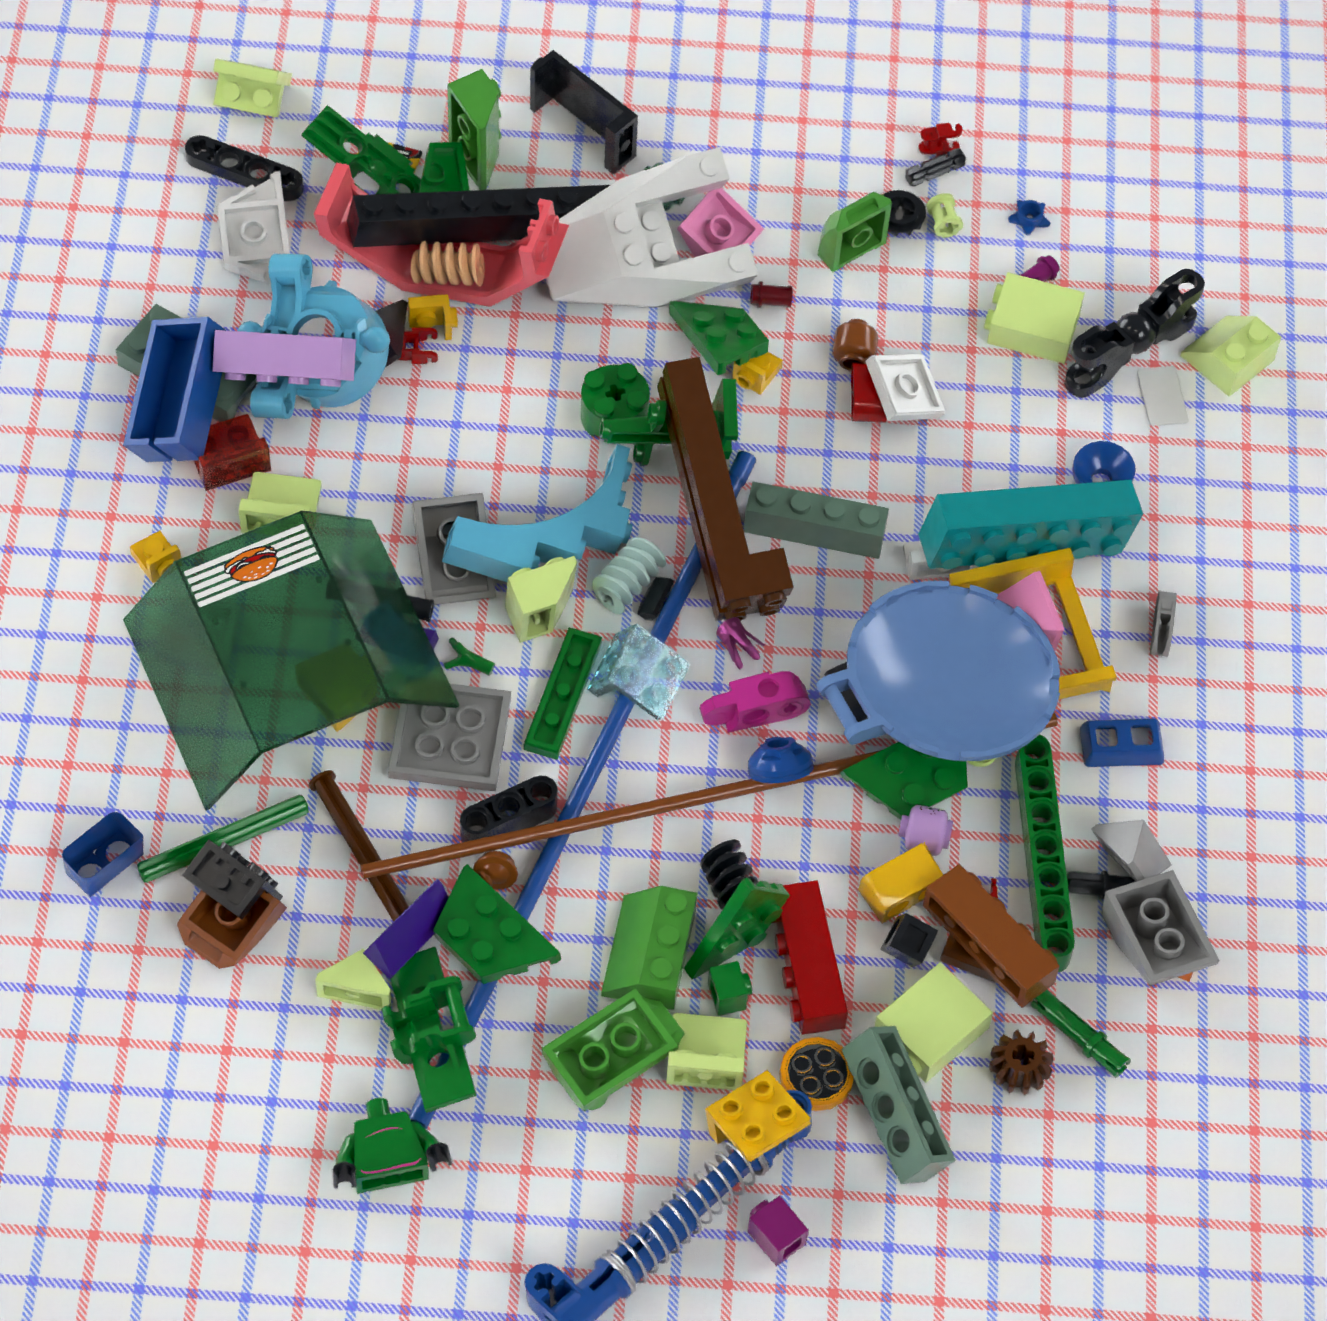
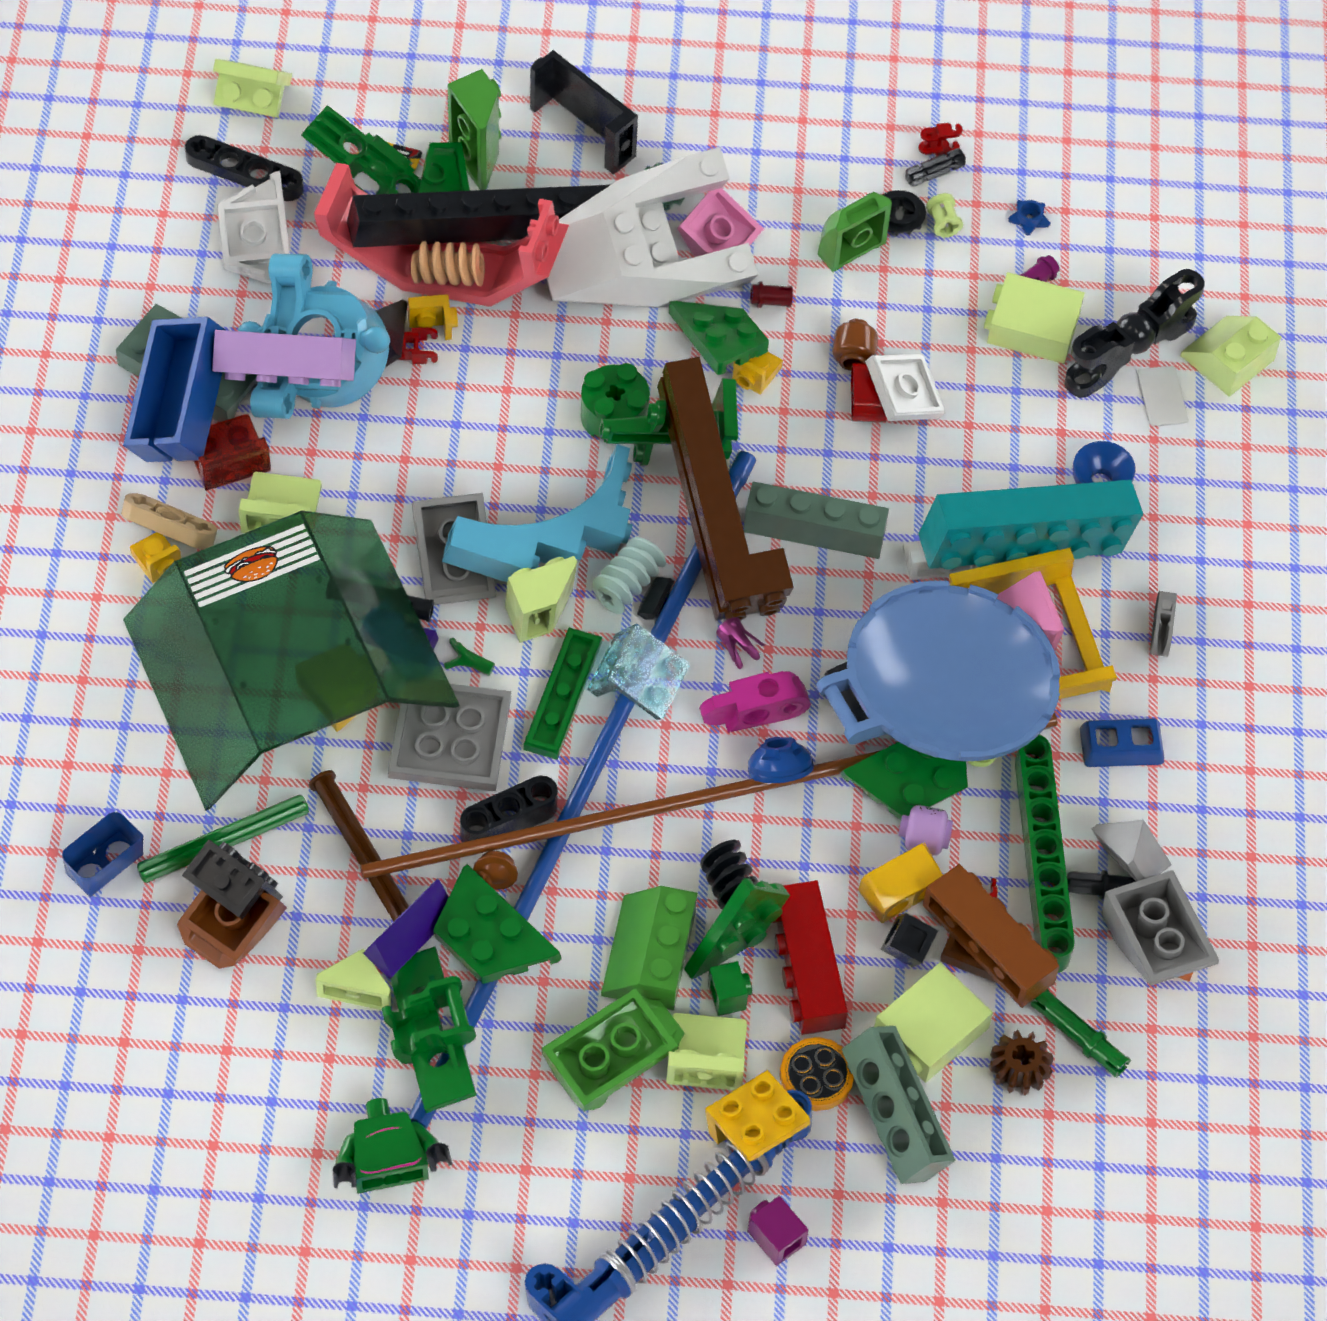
none -> tan beam [121,493,217,549]

